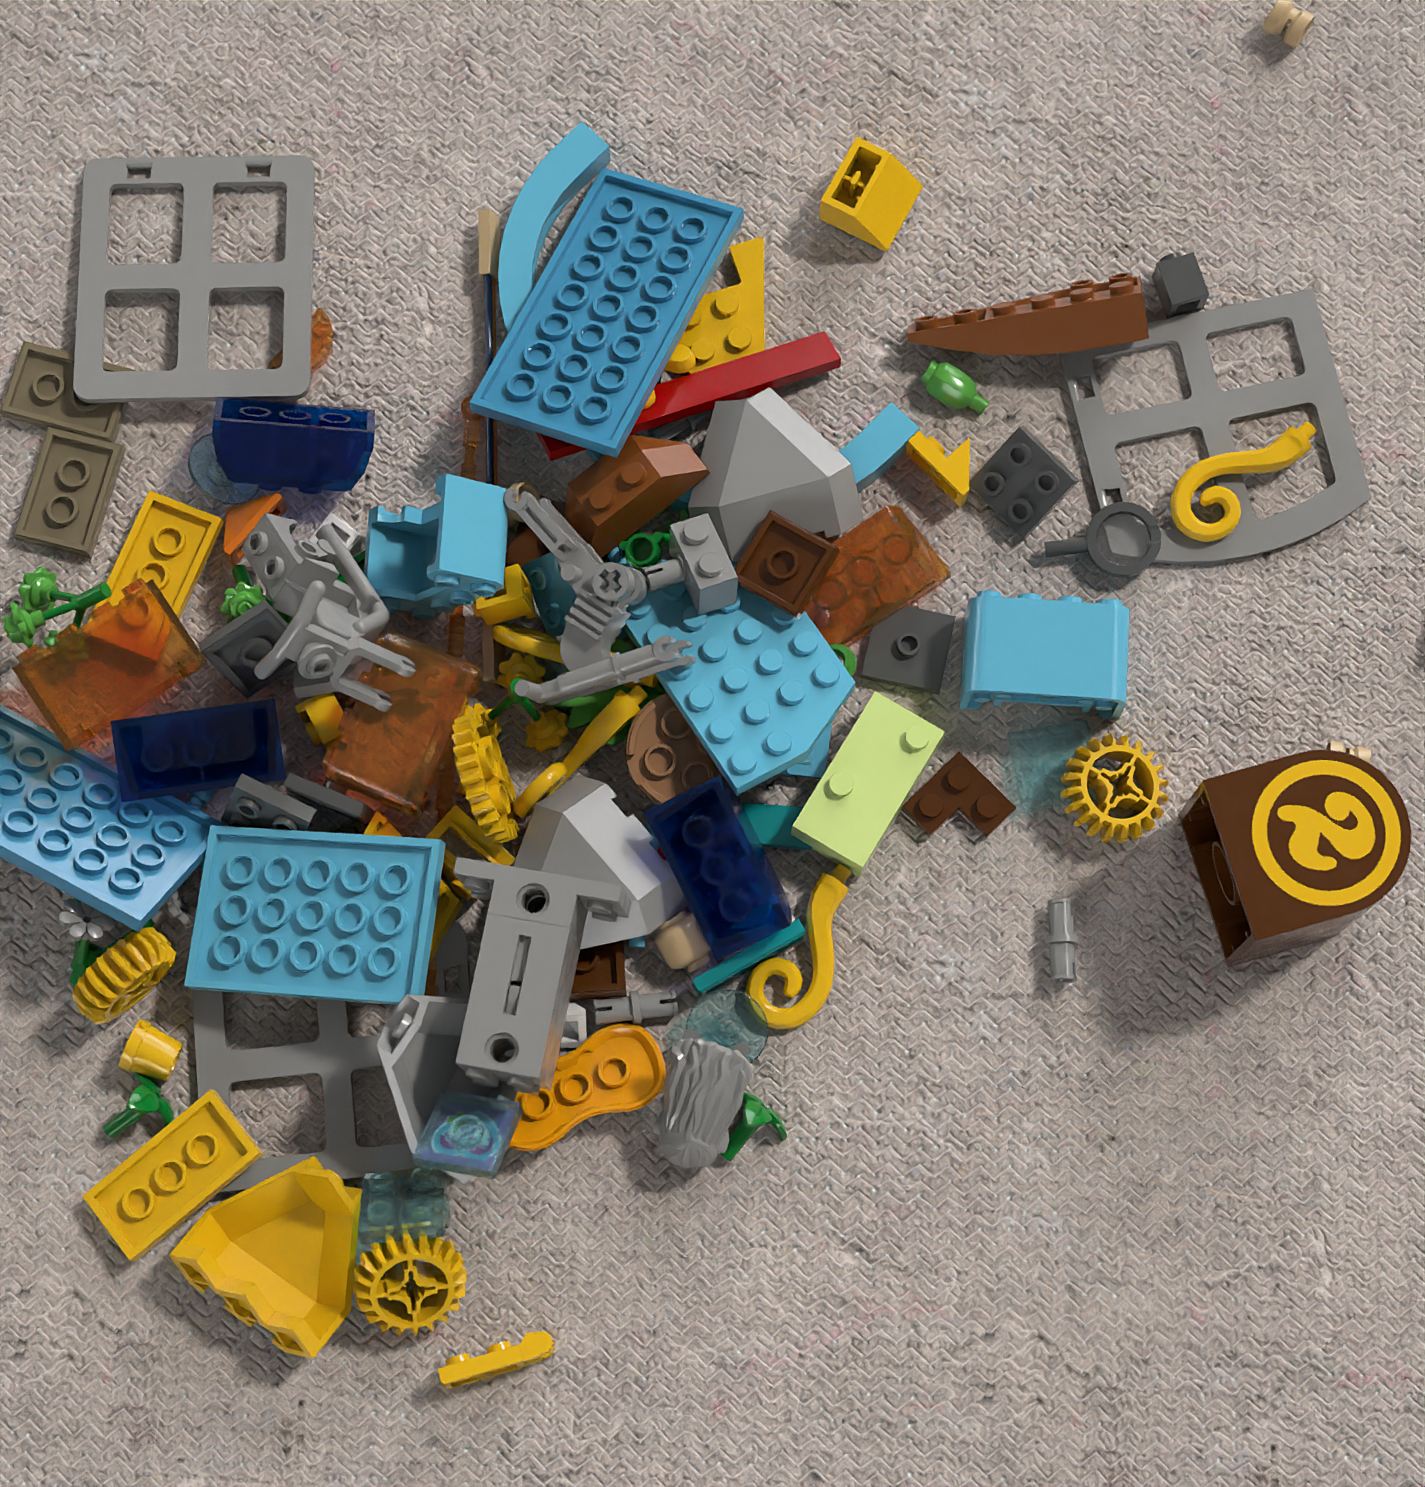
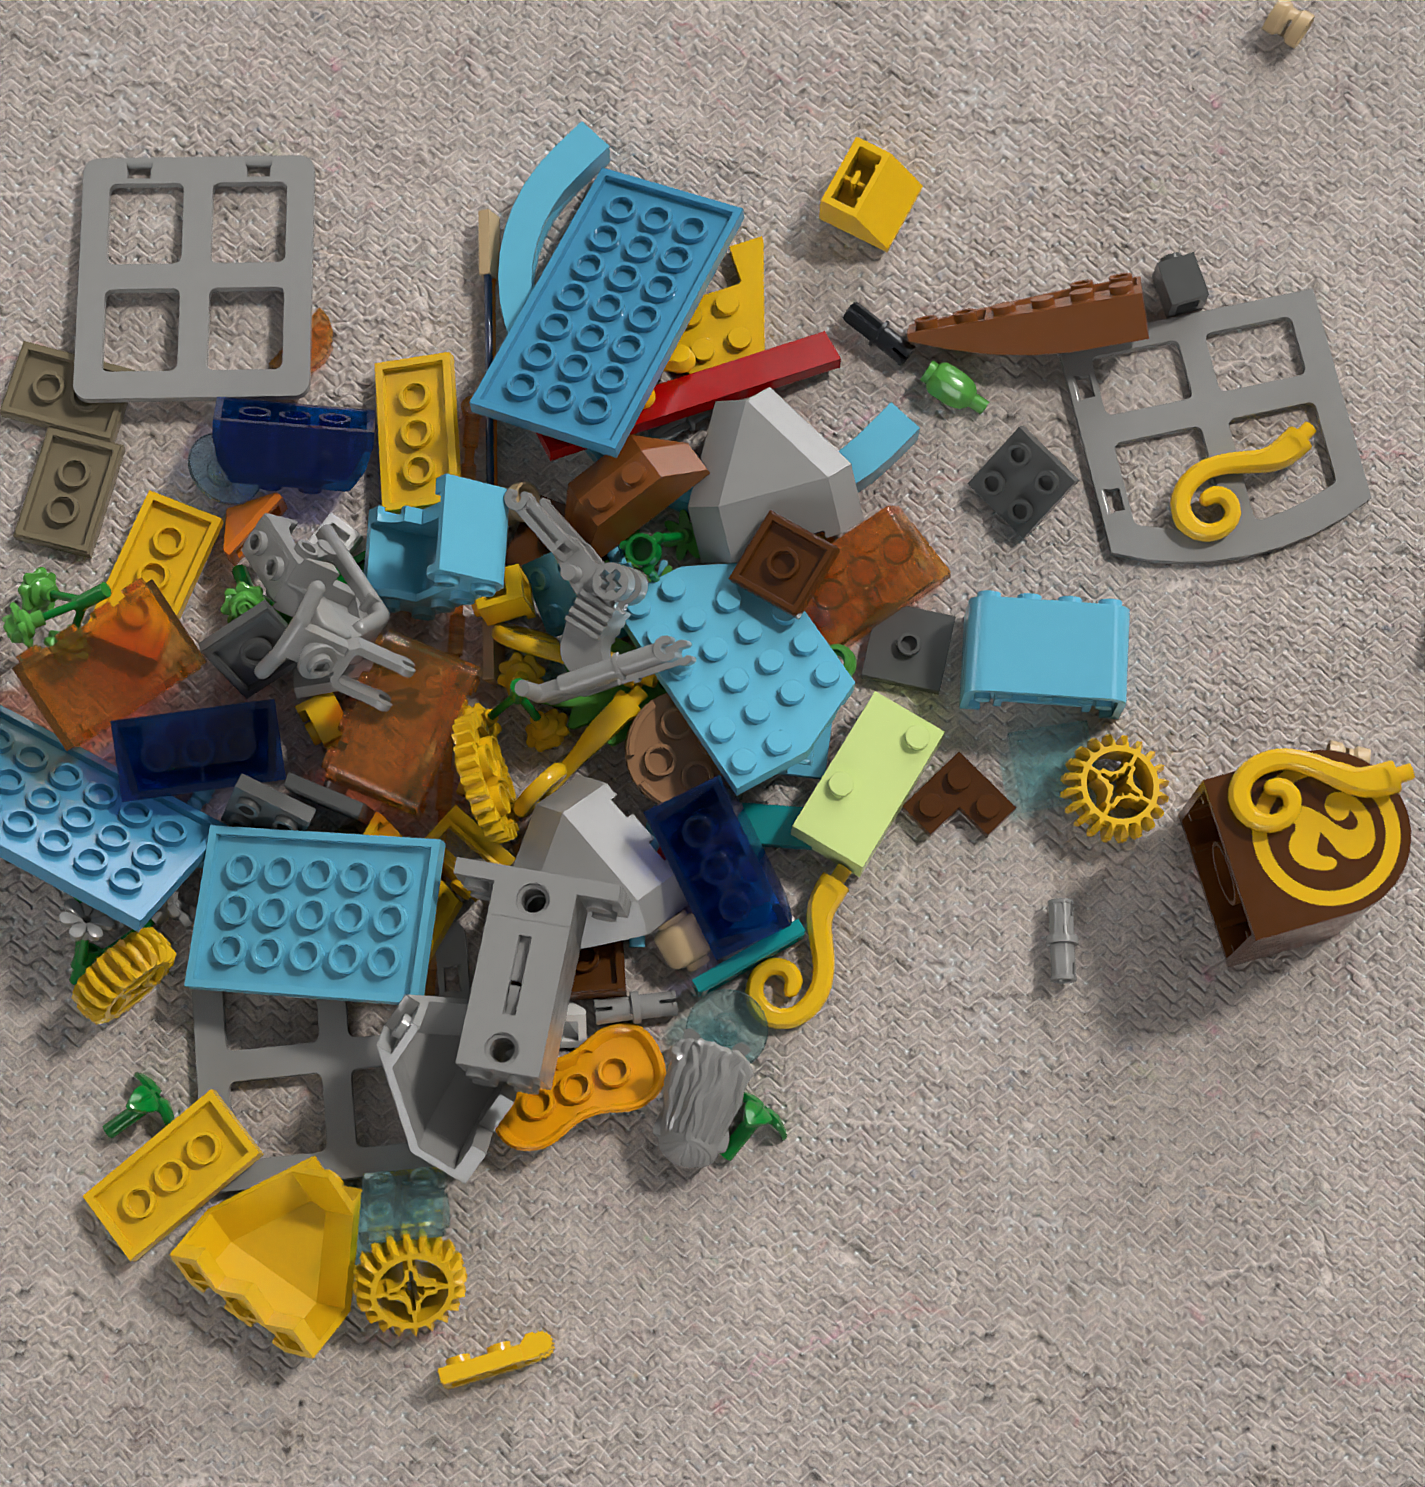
yellow piece [118,1019,184,1081] -> none
clear light blue tile [412,1090,523,1180] -> none
light grey brick [642,513,738,615] -> none
yellow slope [905,431,970,507] -> none
piece [1044,502,1161,578] -> none
none -> yellow plate [374,352,461,514]
none -> black axle [843,302,916,367]
none -> yellow plant [1228,748,1415,833]

